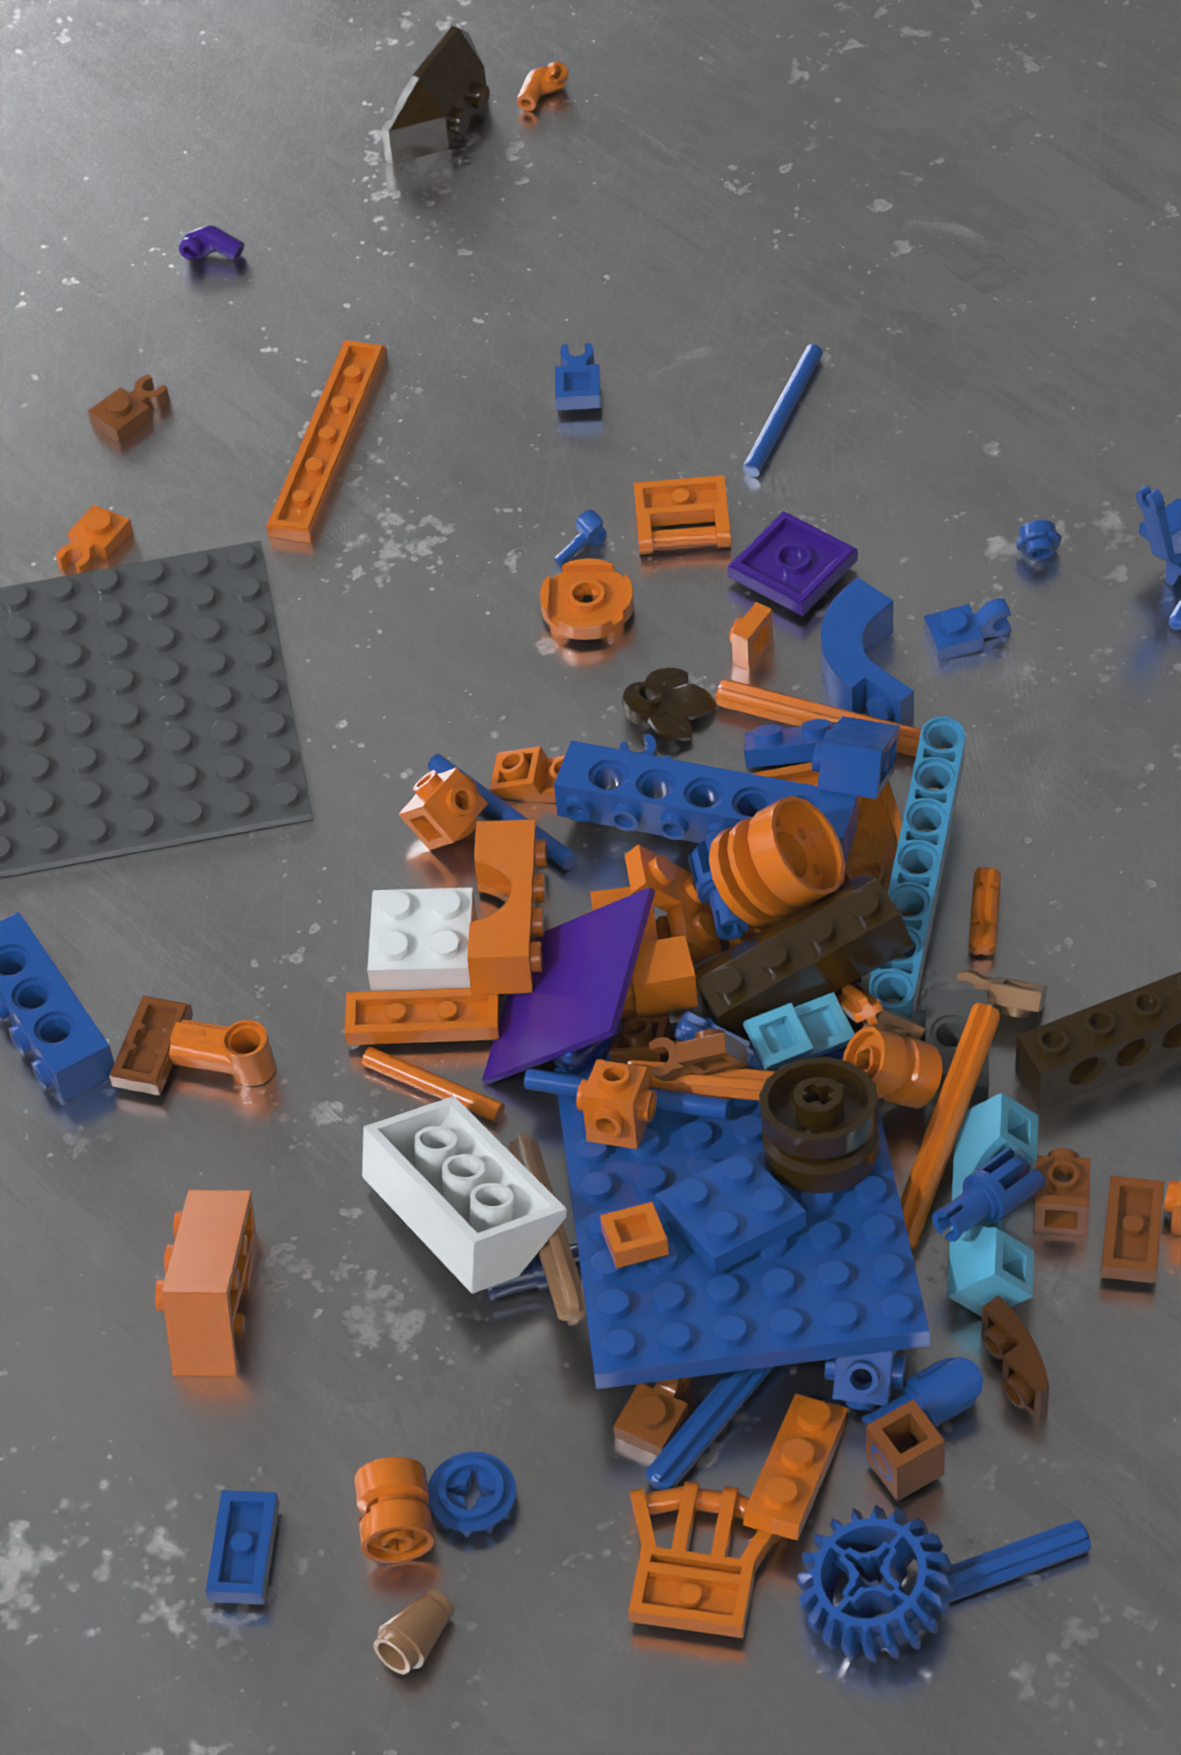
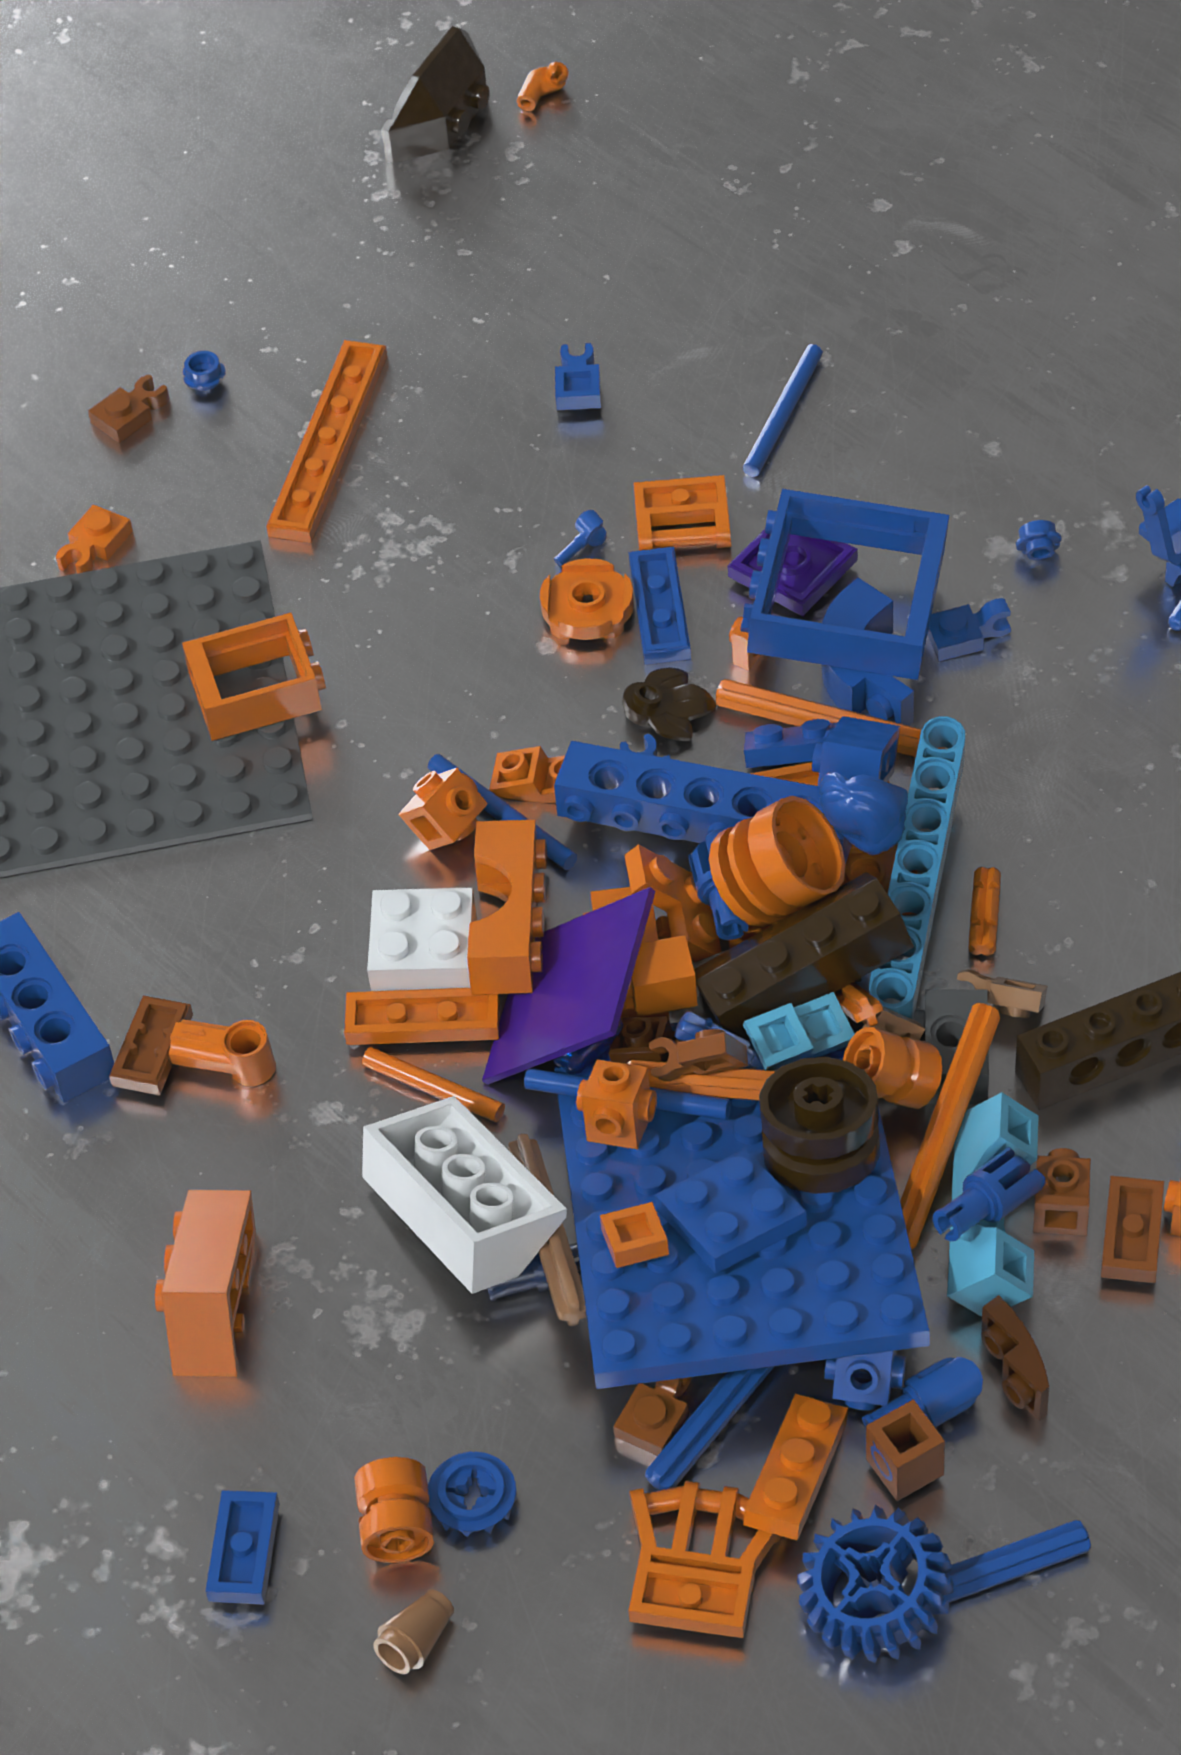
dark purple arm [178,225,245,262] -> none
none -> orange window [182,613,326,741]
none -> blue plate [183,351,226,391]
none -> blue tile [628,547,691,665]
none -> blue window [740,489,950,680]
none -> blue hair [819,772,908,856]

